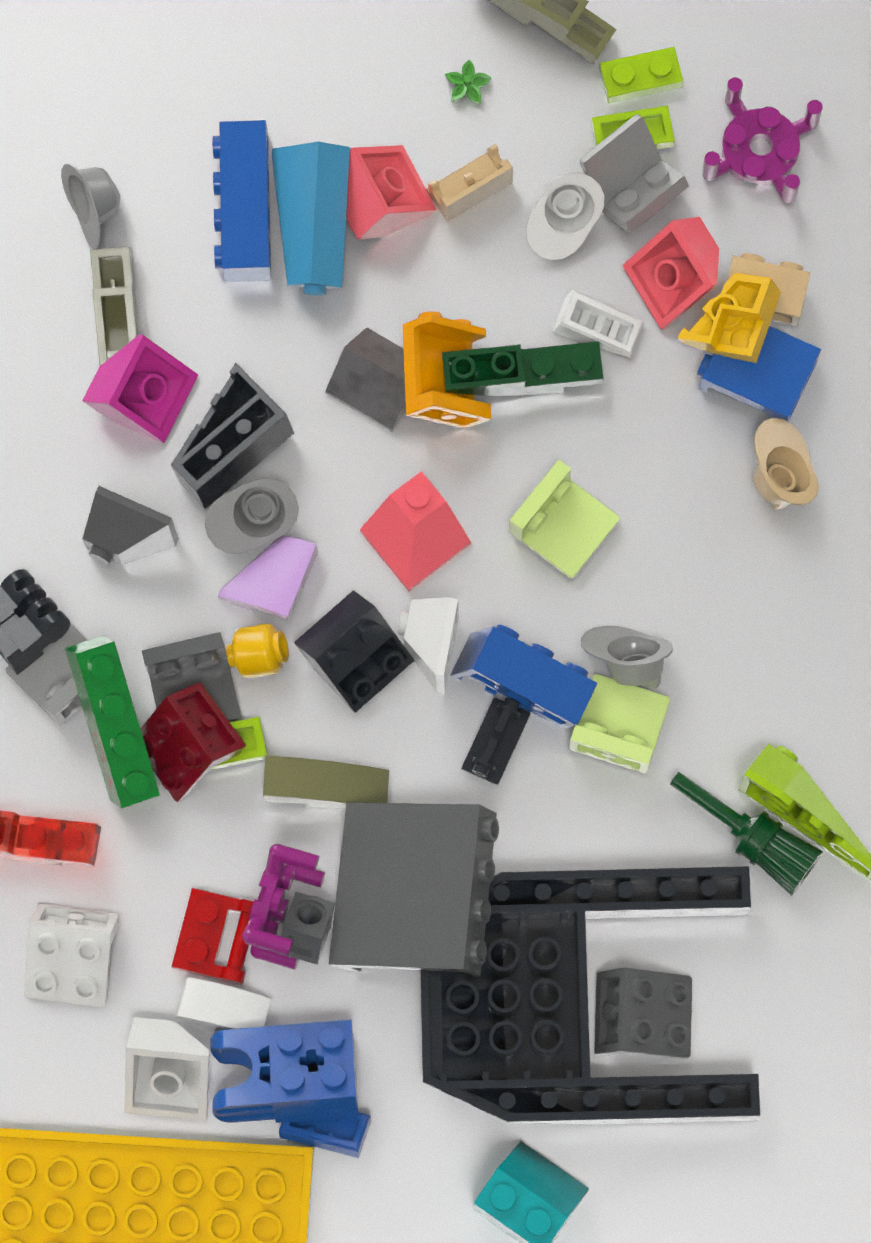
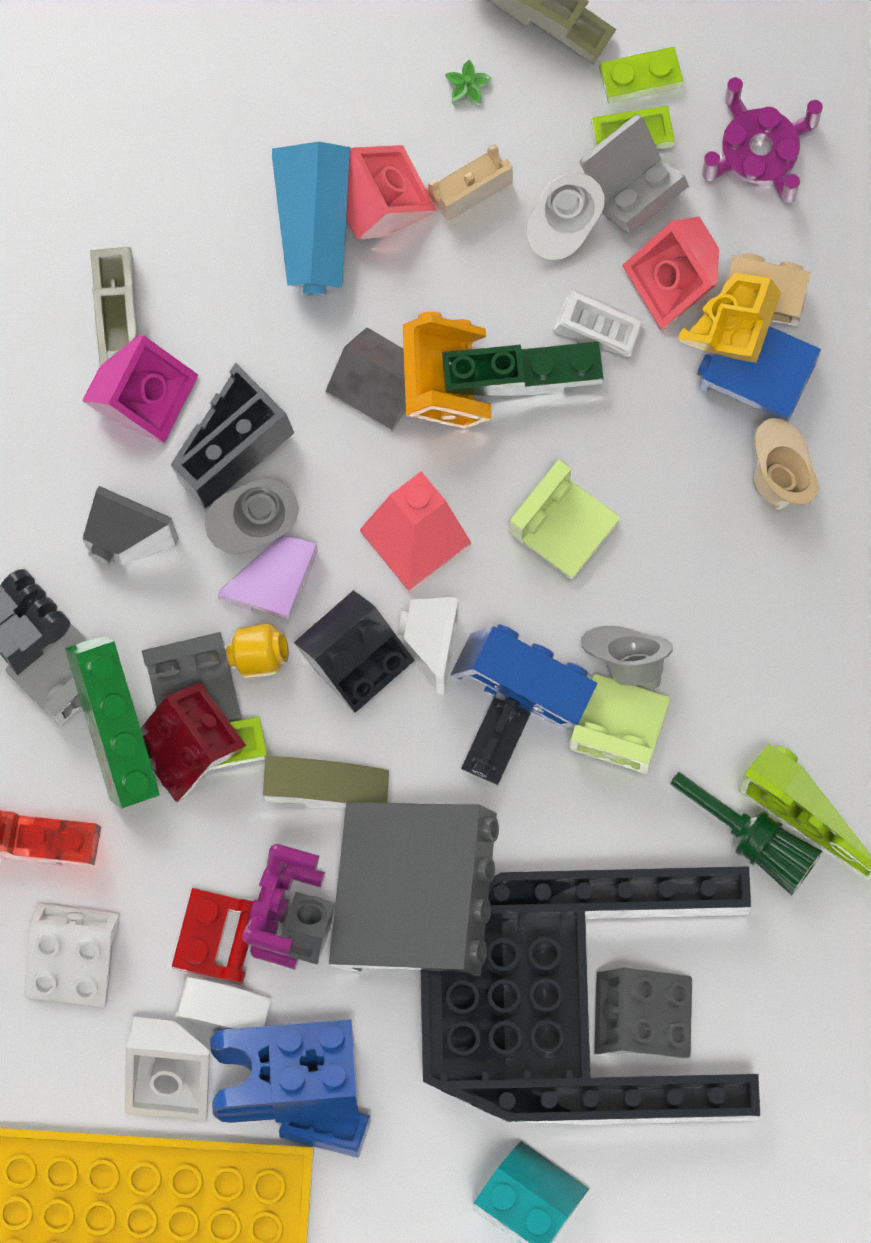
light grey piece [61,163,120,250] -> none
blue brick [212,120,271,282] -> none

